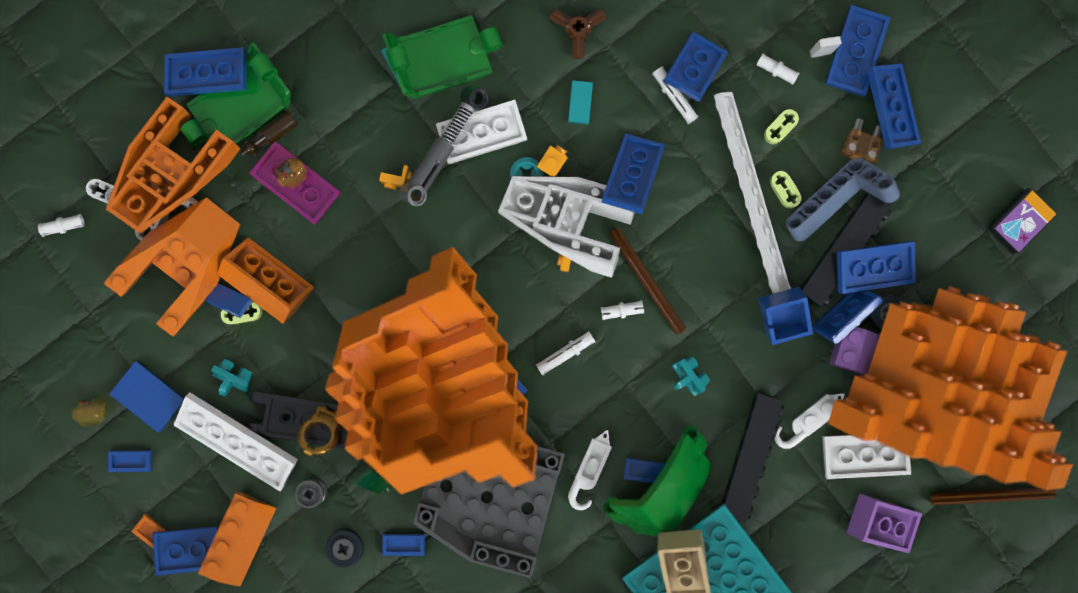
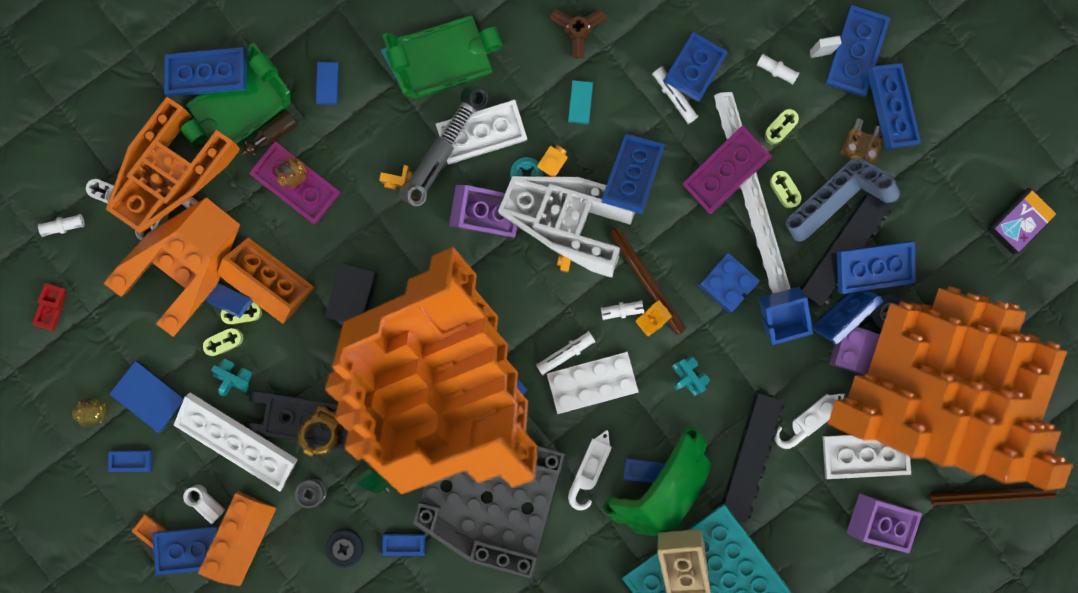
none -> red slope [32,283,66,332]
none -> white piece [183,484,225,524]
none -> yellowish green beam [203,328,243,356]
none -> blue tile [316,62,339,105]
none -> black piece [325,263,378,322]
none -> medium lavender slope [449,185,517,238]
none -> white plate [547,352,638,414]
none -> light orange bracket [636,300,672,336]
none -> magenta plate [682,125,772,214]
none -> blue piece [697,253,760,313]

